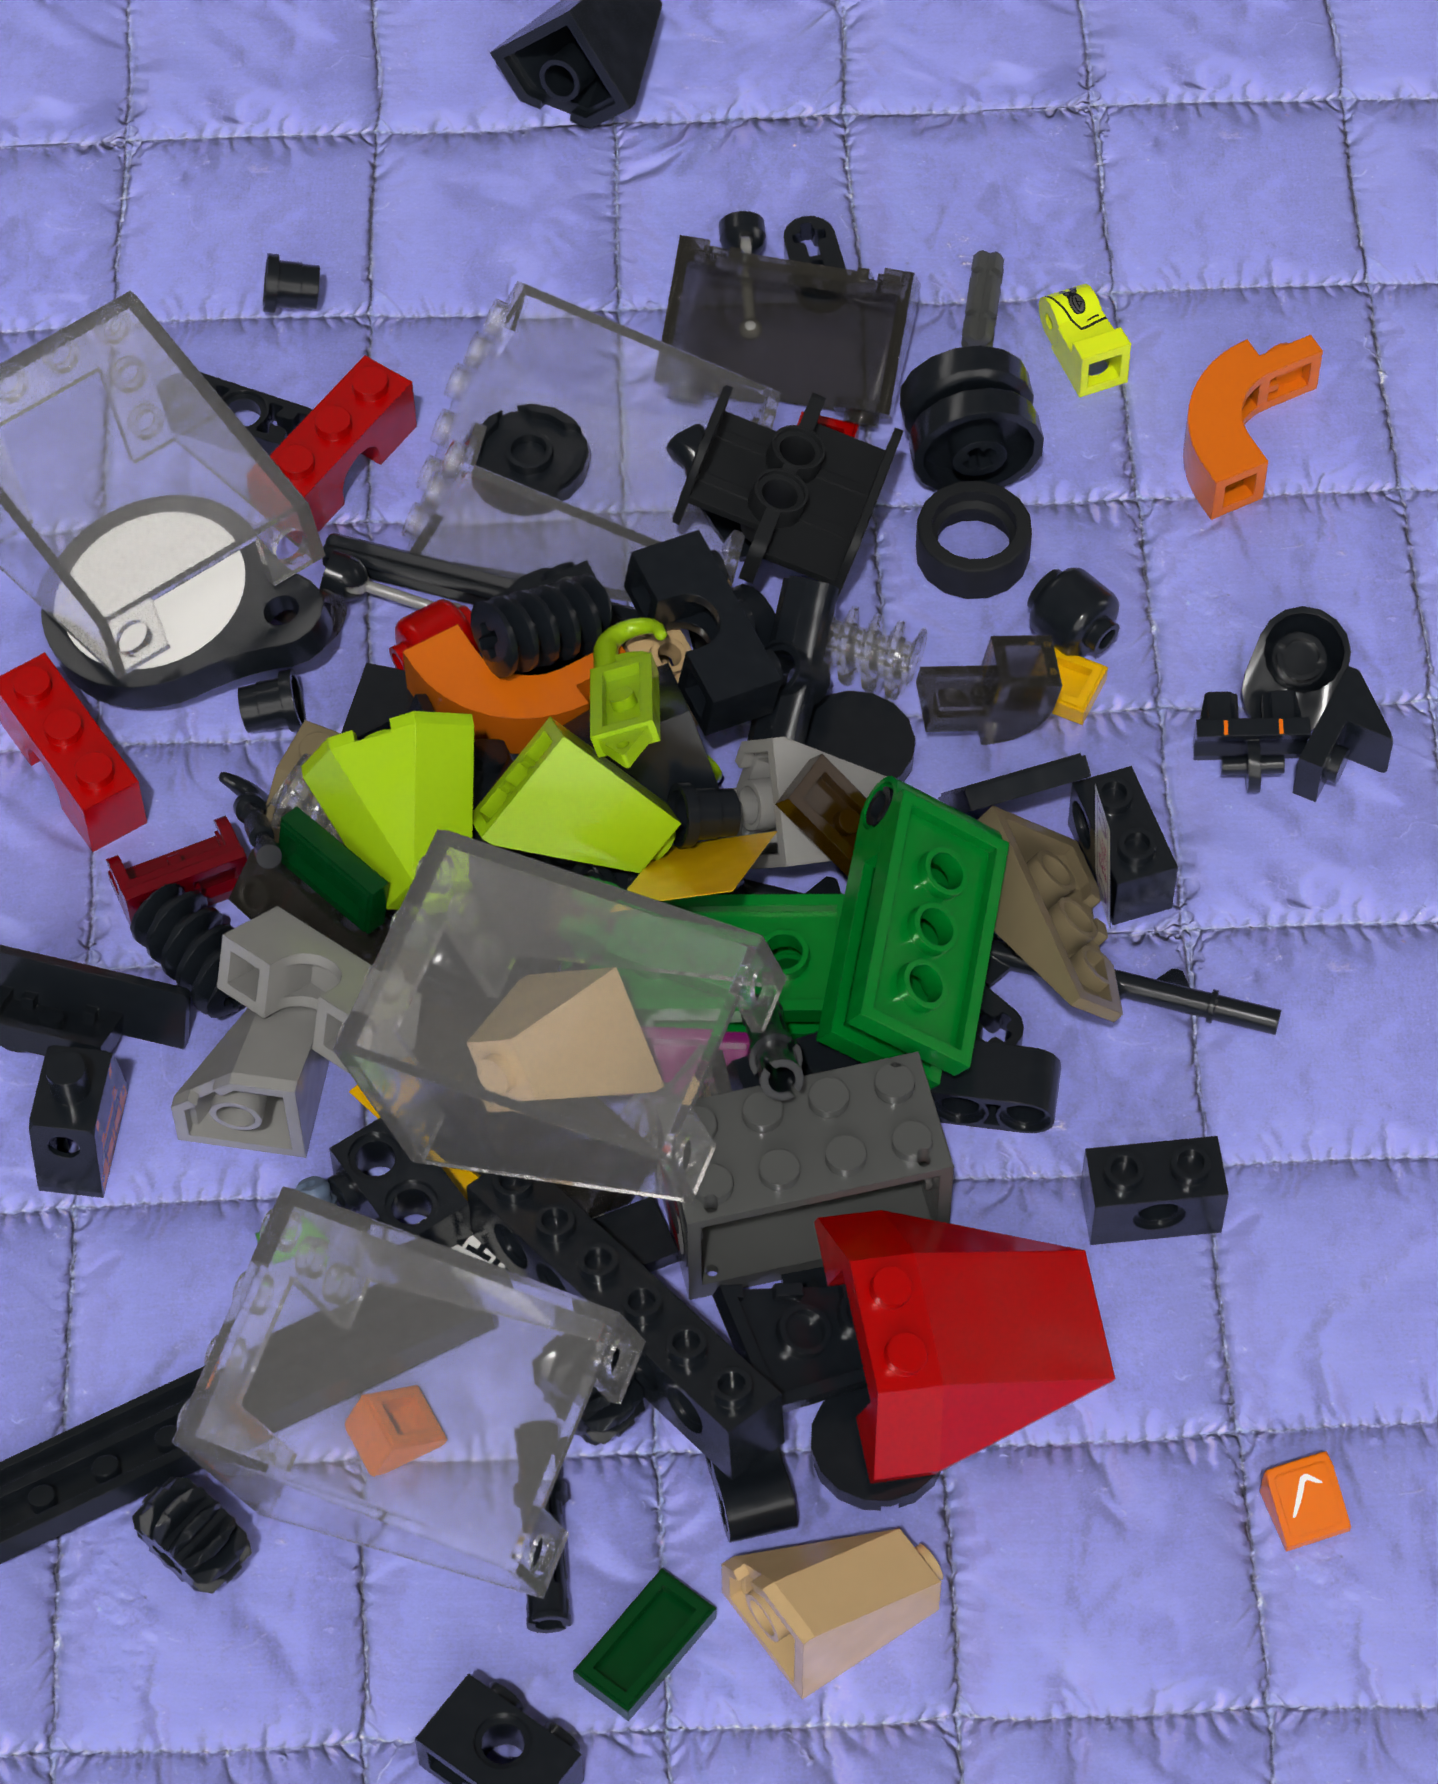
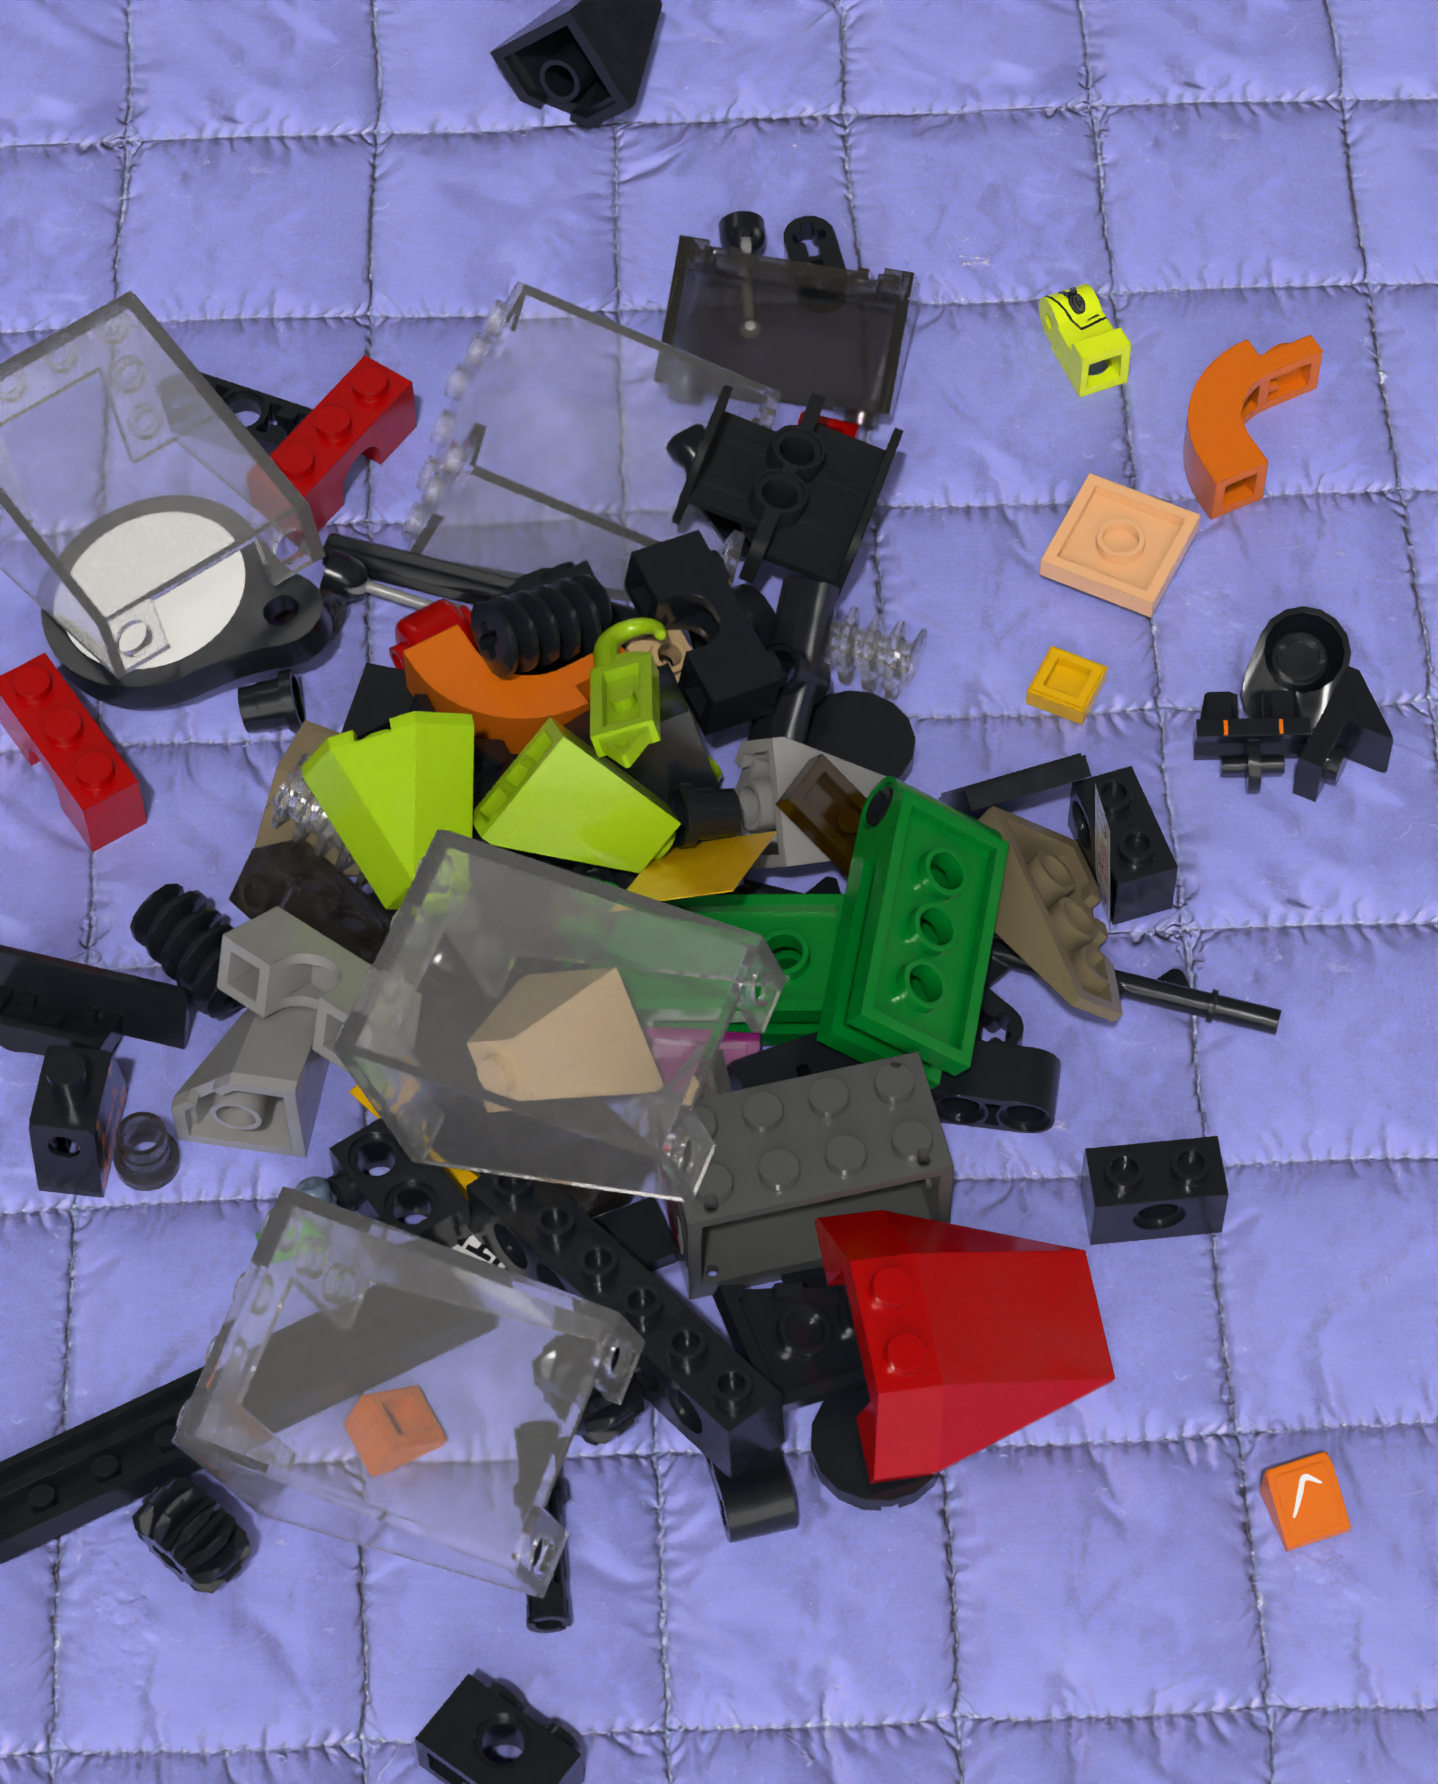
dark red hinge [106,815,252,925] -> none
black piece [218,772,282,869] -> none
black piece [263,253,320,313] -> none
dark green tile [279,806,389,934] -> none
black tile [469,403,589,511] -> none
dark green tile [573,1568,716,1722] -> none
tan slope [721,1528,943,1700] -> none
black pin [741,993,804,1101] -> none
black wheel [900,345,1044,491] -> none
black tyre [916,481,1032,599] -> none
clear smoke brick [916,635,1062,745] -> none
dark grey axle [961,250,1004,347] -> none
black head [1027,568,1120,657] -> none
none -> clear smoke piece [113,1112,181,1191]
none -> light nougat plate [1039,473,1201,617]

